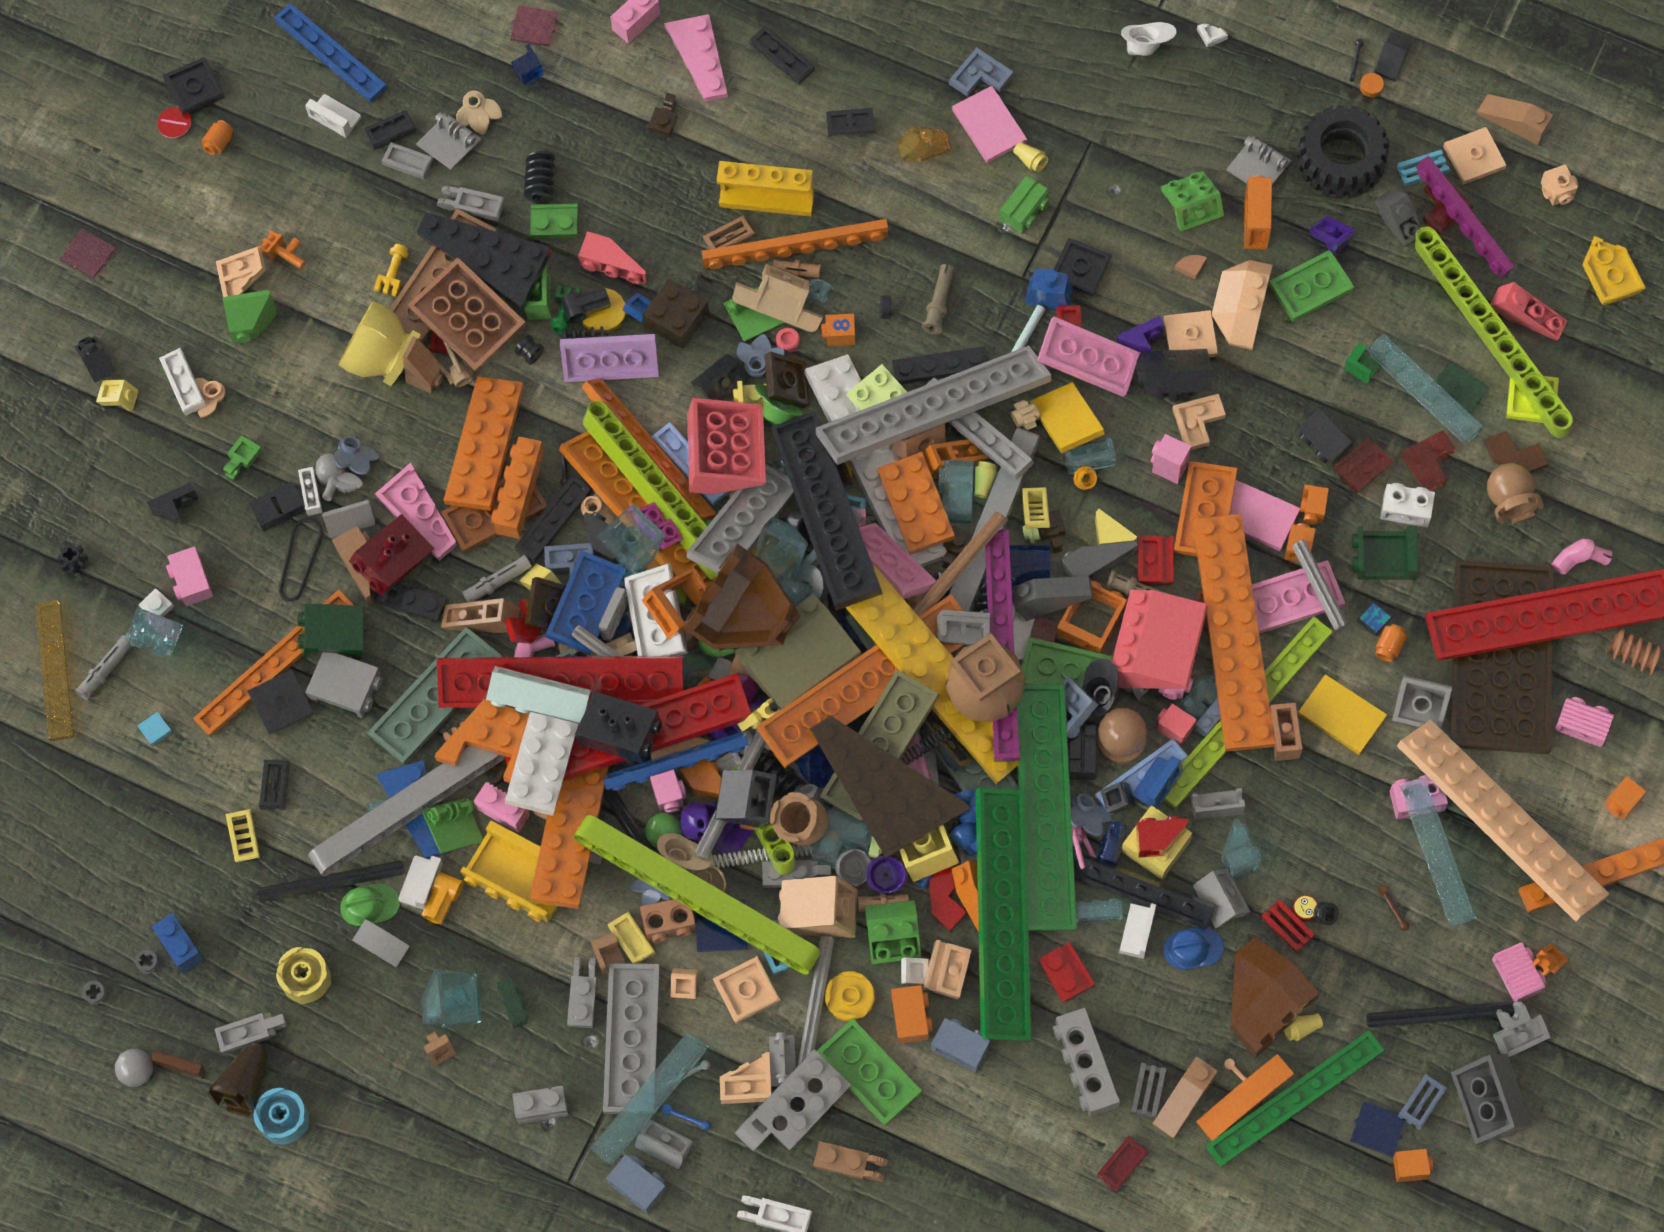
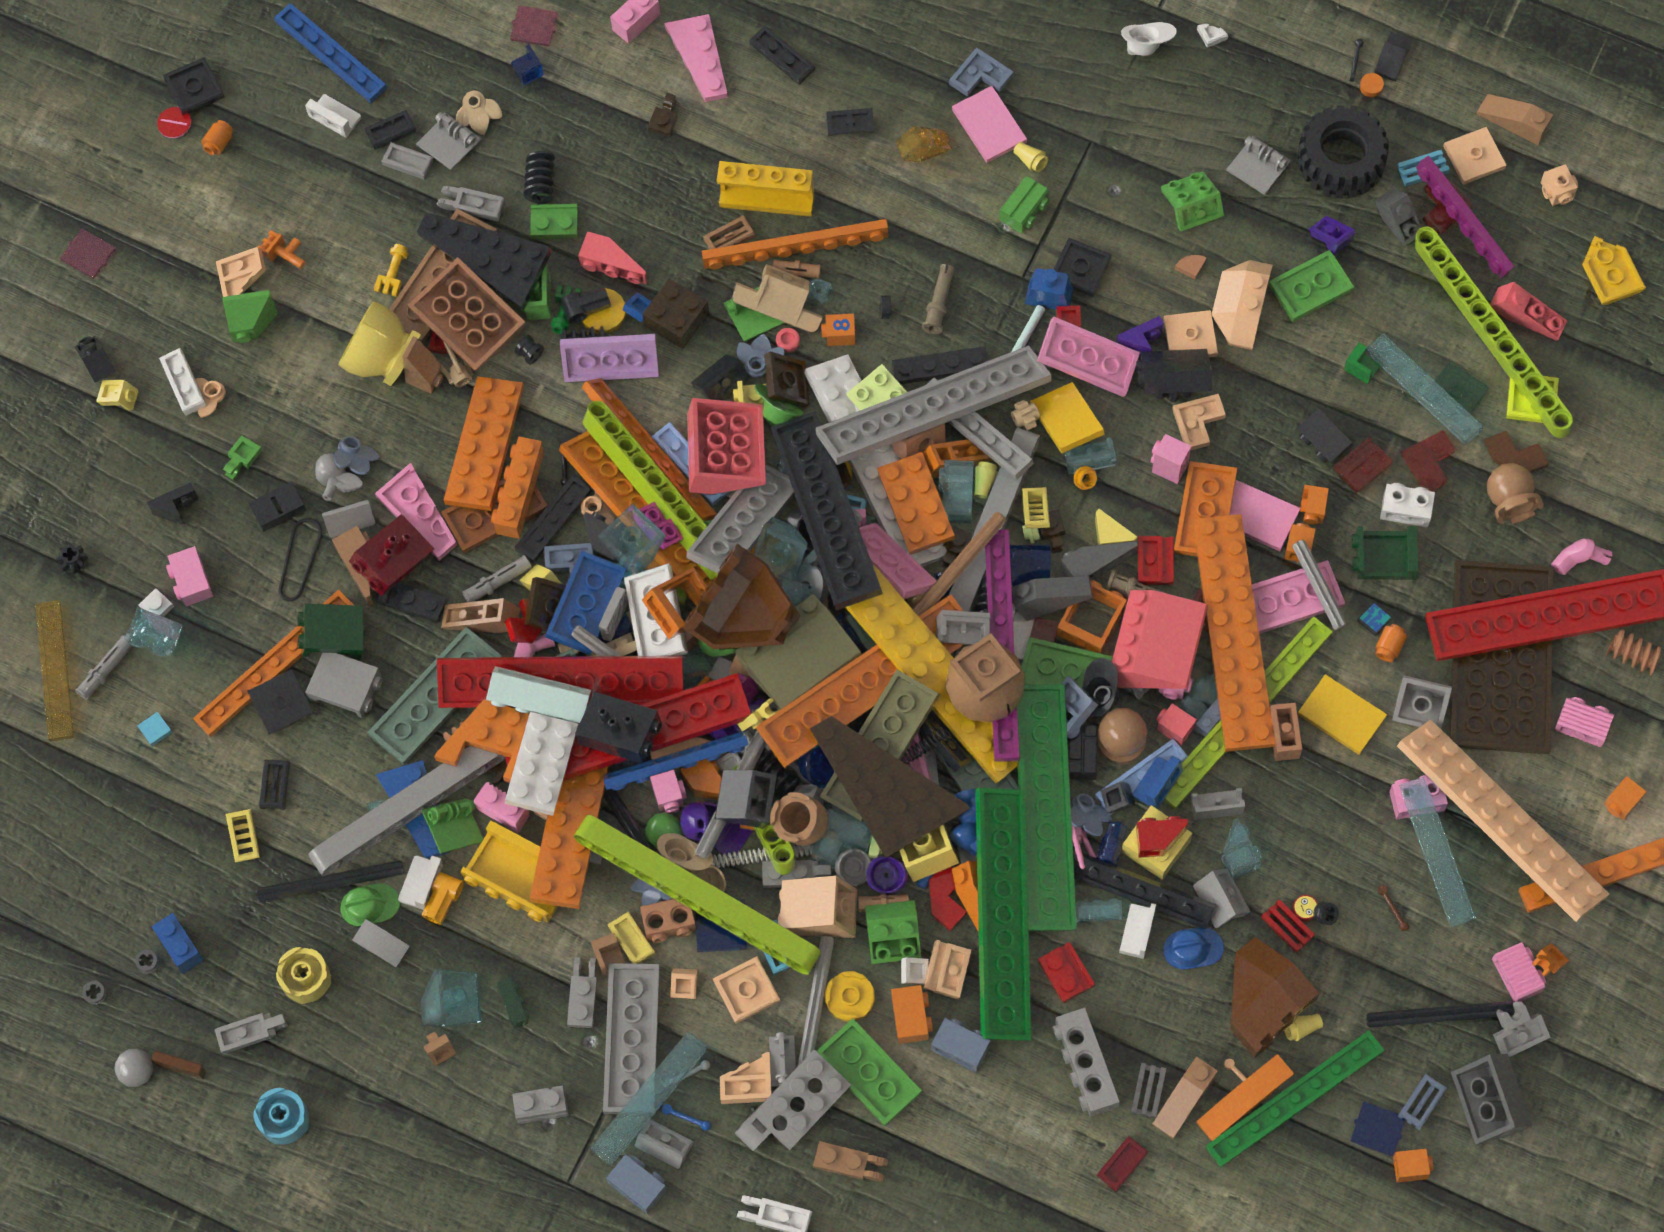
dark brown cone [207,1043,268,1116] -> none
white piece [298,467,323,516] -> none
orange window [1244,175,1272,249] -> none

